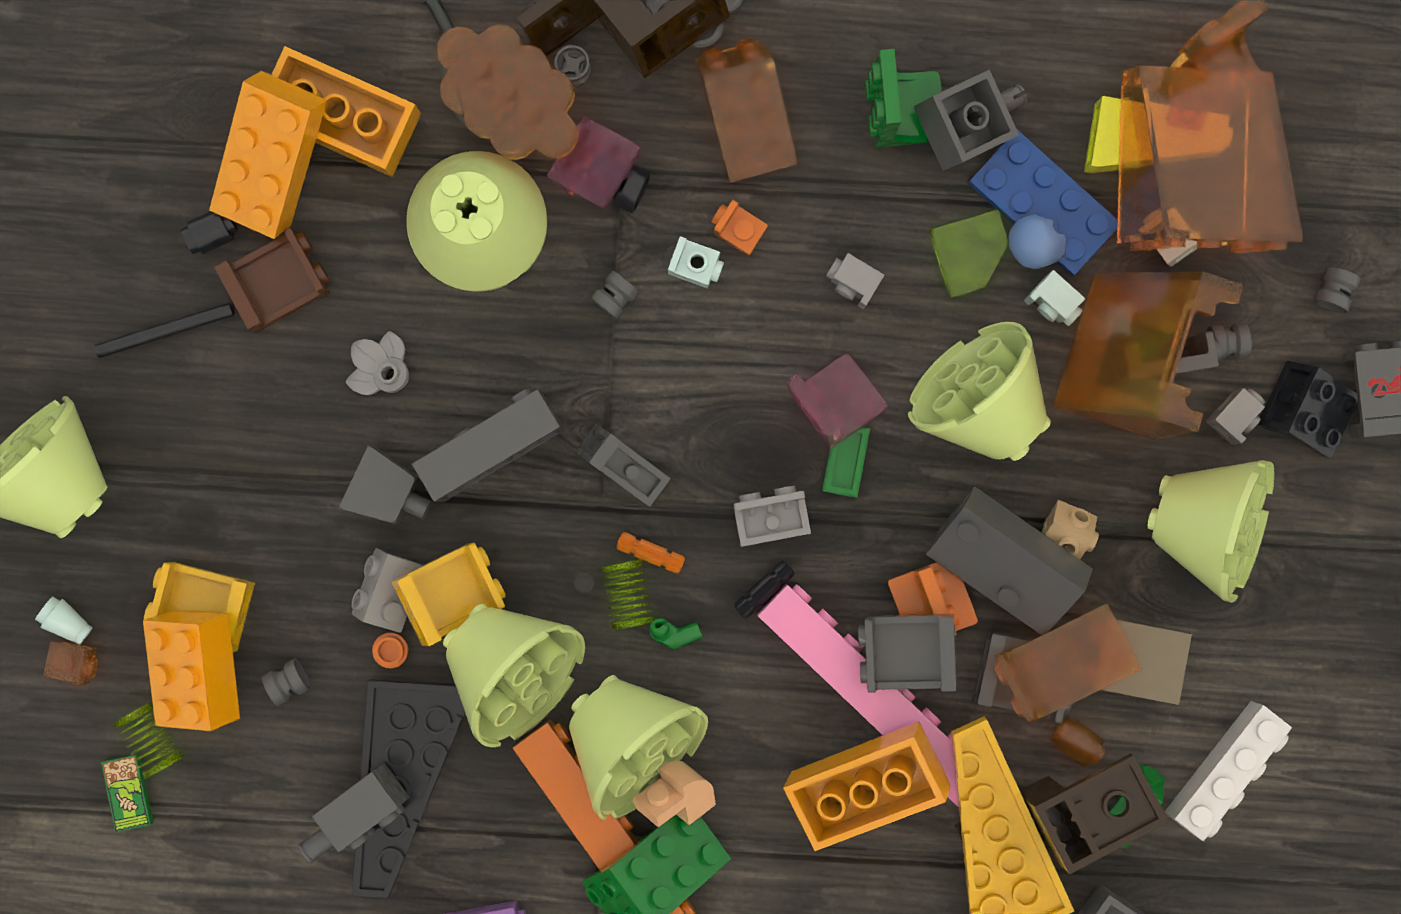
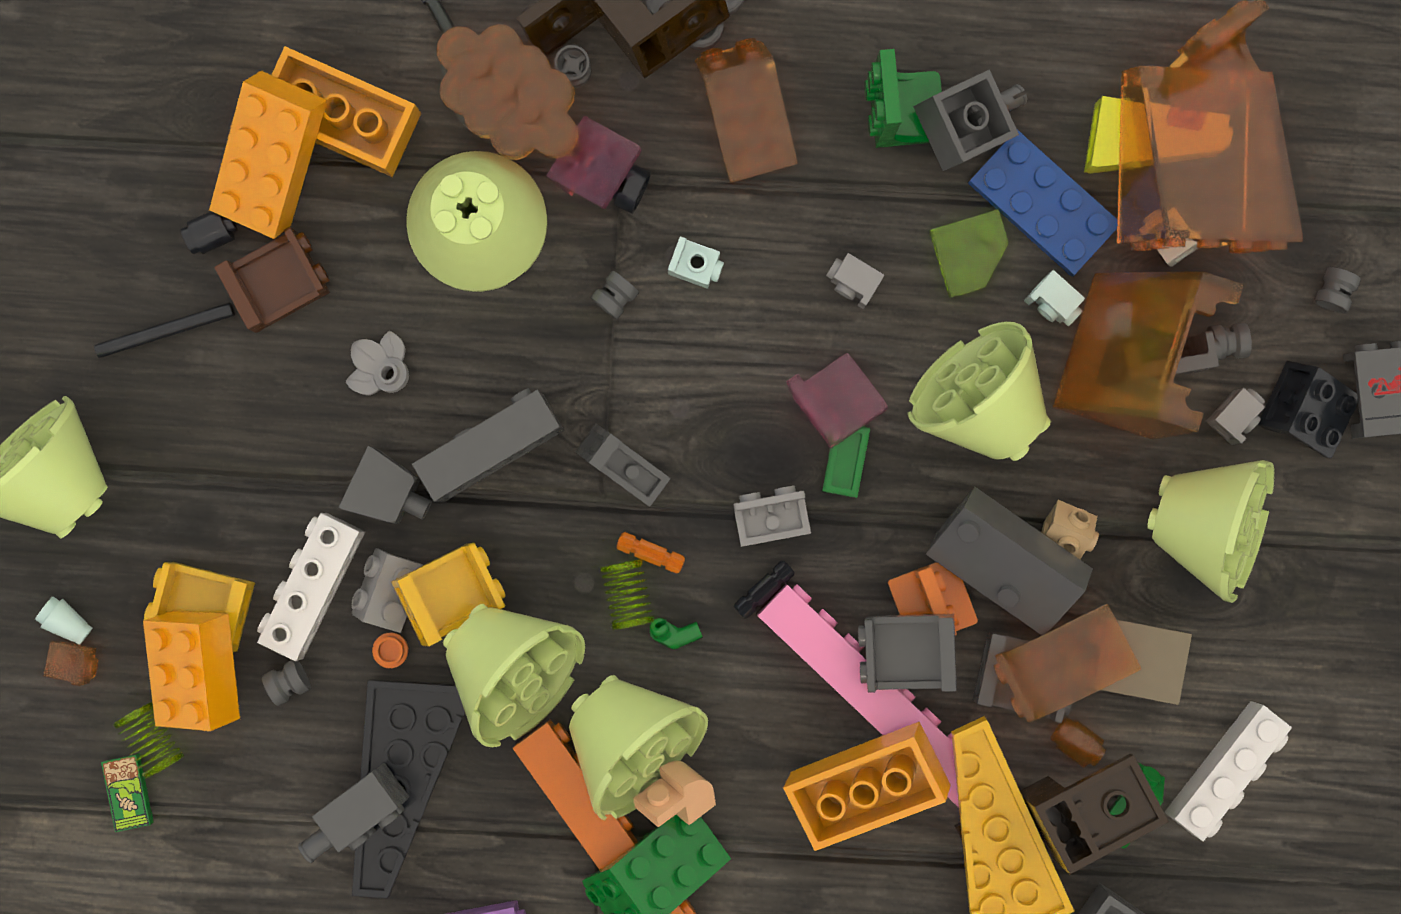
orange bracket [712,200,768,256] -> none
medium blue hair [1008,214,1066,269] -> none
none -> white brick [257,513,365,661]

